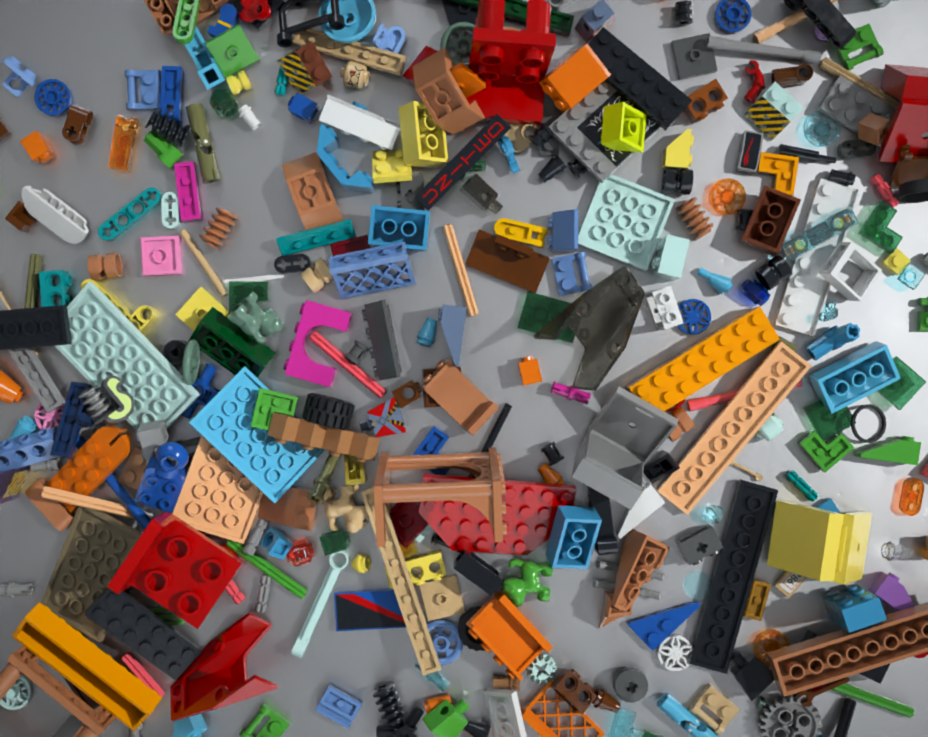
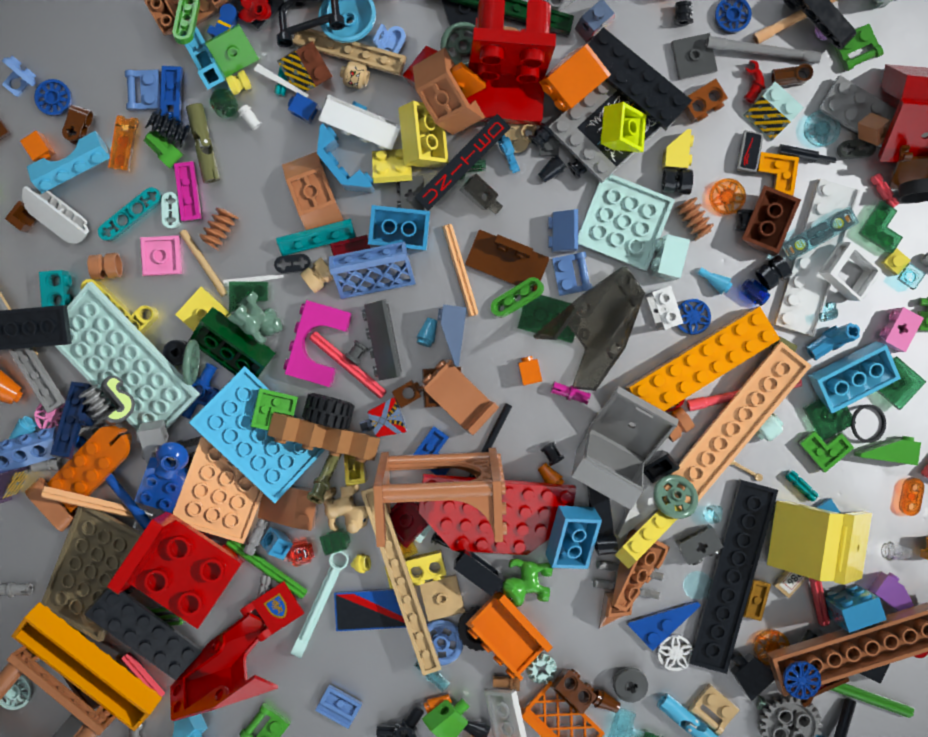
olive axle [24,253,42,308] -> none
light nougat plate [118,446,147,491] -> none
coral axle [225,580,245,604] -> none
black piece [373,681,406,726] -> none
yellow plate [494,218,548,248] -> none
tan axle [819,58,900,109] -> none
black pin [828,169,856,187] -> none
none -> medium azure arch [27,131,110,193]
none -> red flag [240,581,305,642]
none -> white sticker [254,63,308,97]
none -> bright green plate [491,277,544,318]
none -> light yellow arch [615,501,682,569]
none -> sand green plate [653,475,698,519]
none -> blue wheel [783,661,821,699]
none -> coral axle [809,578,830,626]
none -> bright pink brick [878,307,924,352]

